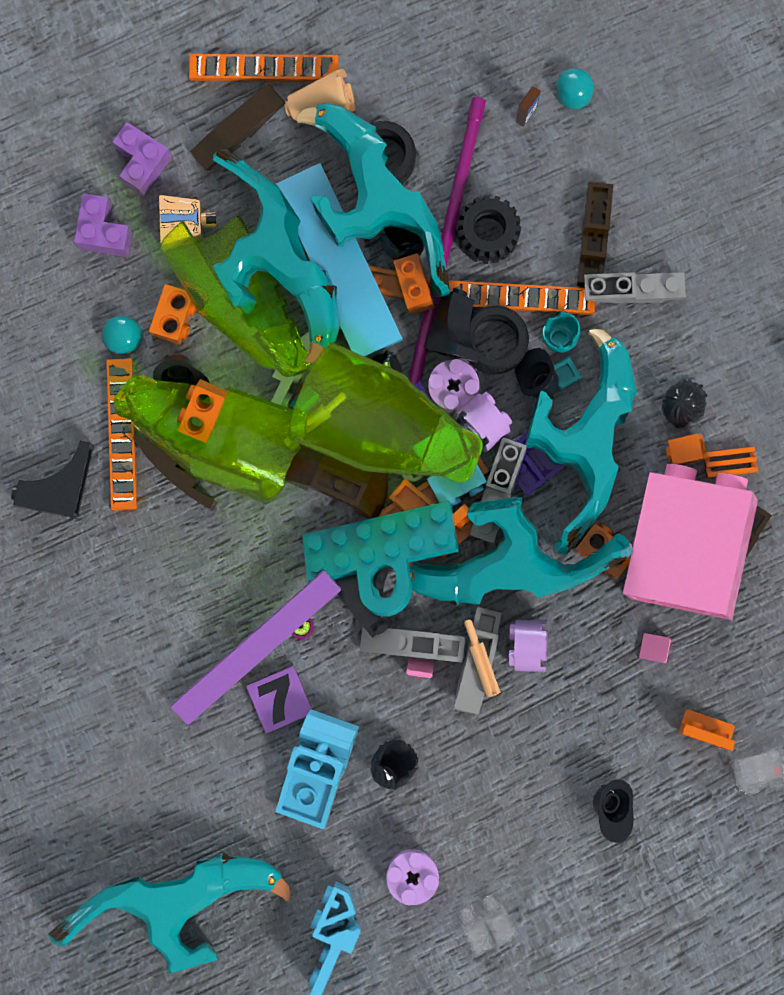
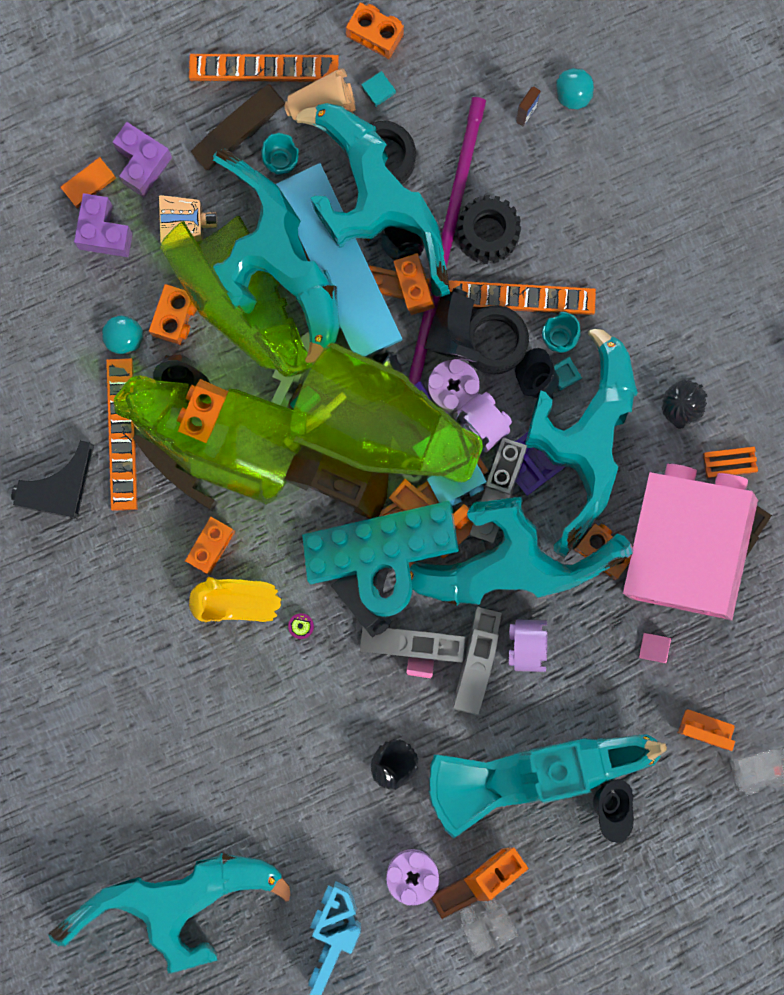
medium lavender tile [171,569,341,725] -> none
medium lavender tile [246,666,312,733] -> none
medium azure piece [275,709,359,830] -> none
light nougat axle [464,619,501,697] -> none
dark brown slope [577,182,613,286] -> none
light grey slope [584,272,686,303] -> none
orange brick [666,433,708,465] -> none
none -> orange tile [60,157,116,208]
none -> orange brick [185,517,236,575]
none -> yellow hair [189,577,281,622]
none -> teal hair [261,133,299,175]
none -> orange brick [346,2,404,59]
none -> teal tile [361,71,396,107]
none -> teal animal [428,734,667,838]
none -> reddish brown tile [431,872,478,919]
none -> orange brick [464,847,529,901]

